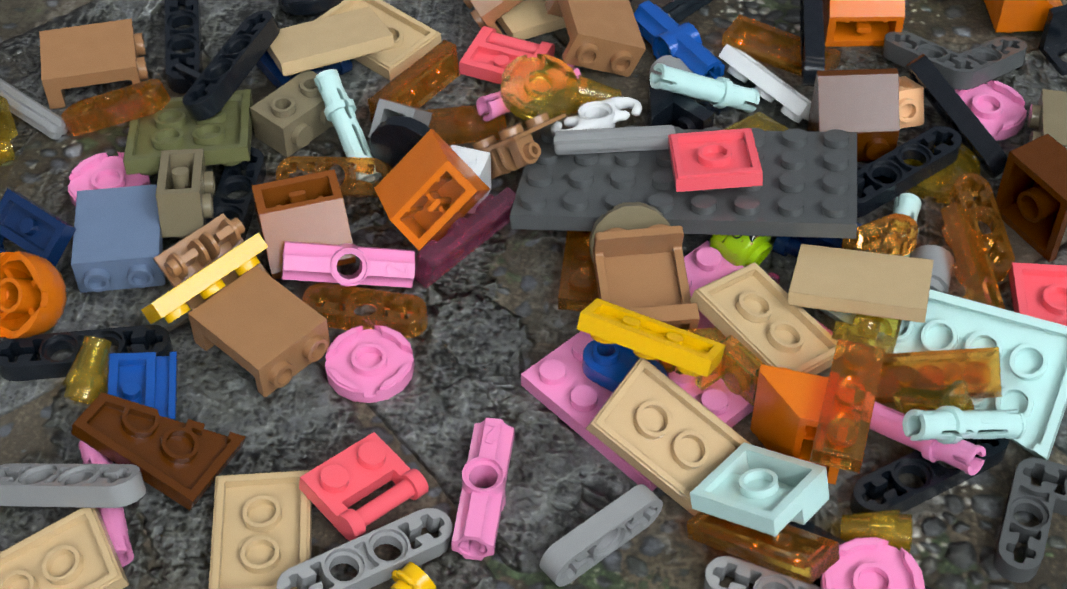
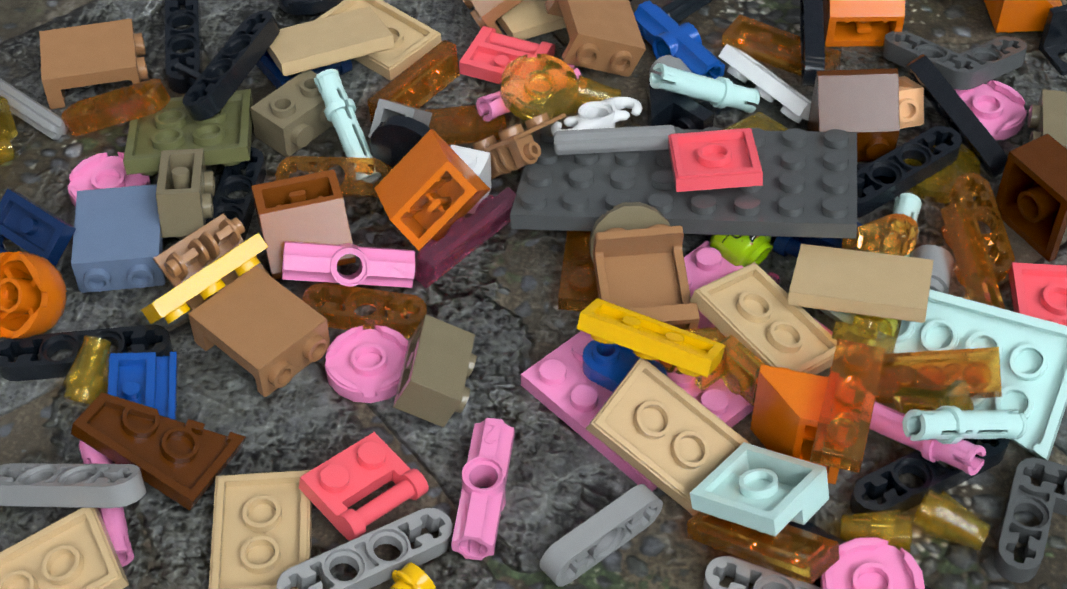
none -> dark tan brick [393,314,477,428]
none -> clear yellow cone [912,489,991,551]

